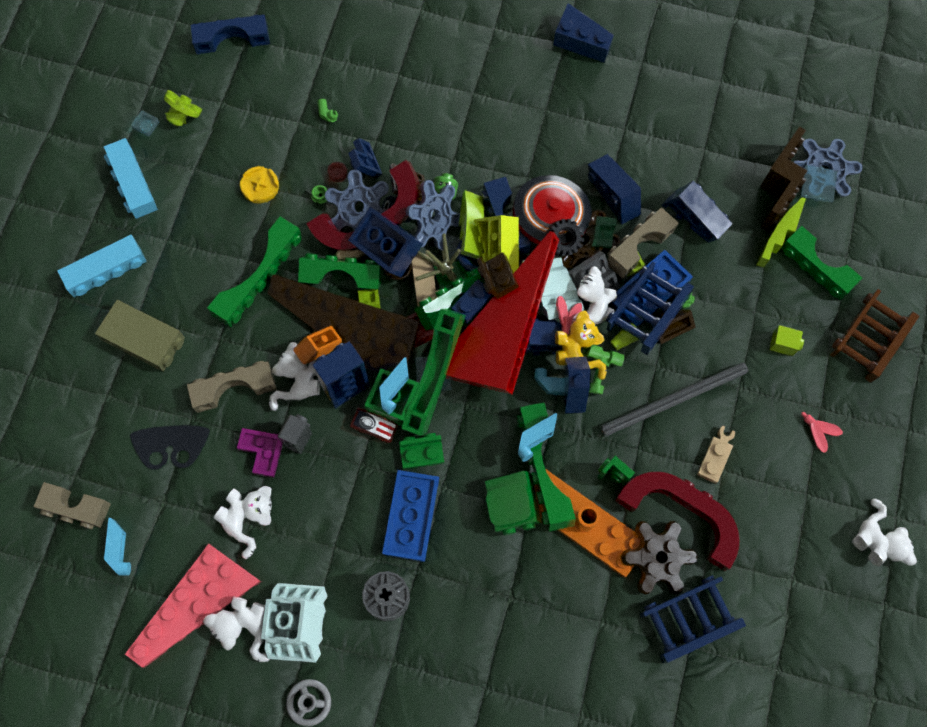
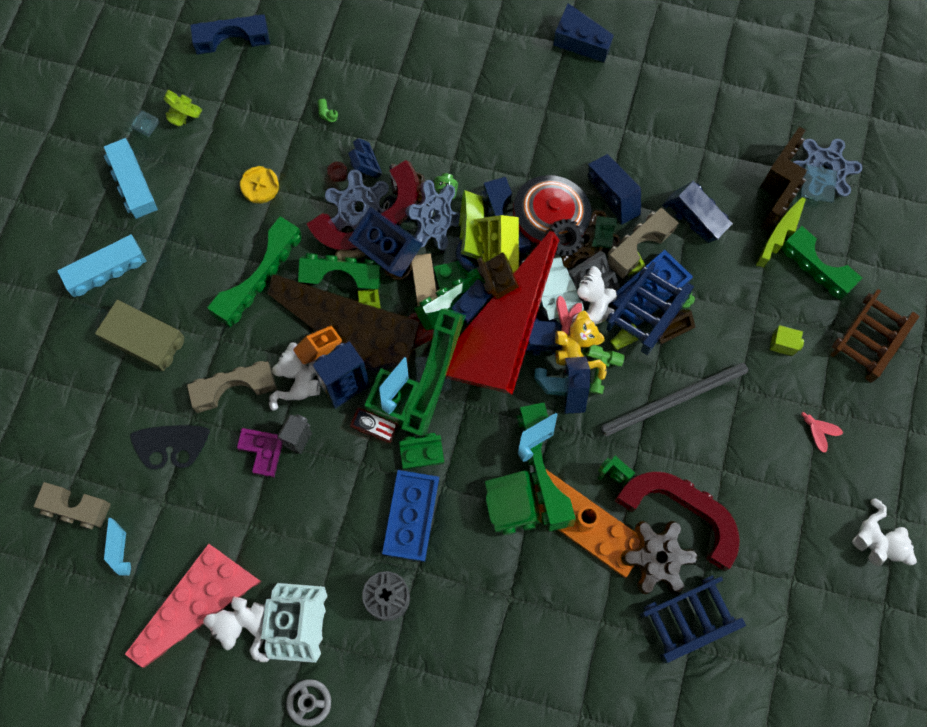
white animal [214,486,272,559] -> none
bright green plate [311,185,327,204] -> none
olive plant [416,233,461,282] -> none
tan plate [697,426,735,484] -> none

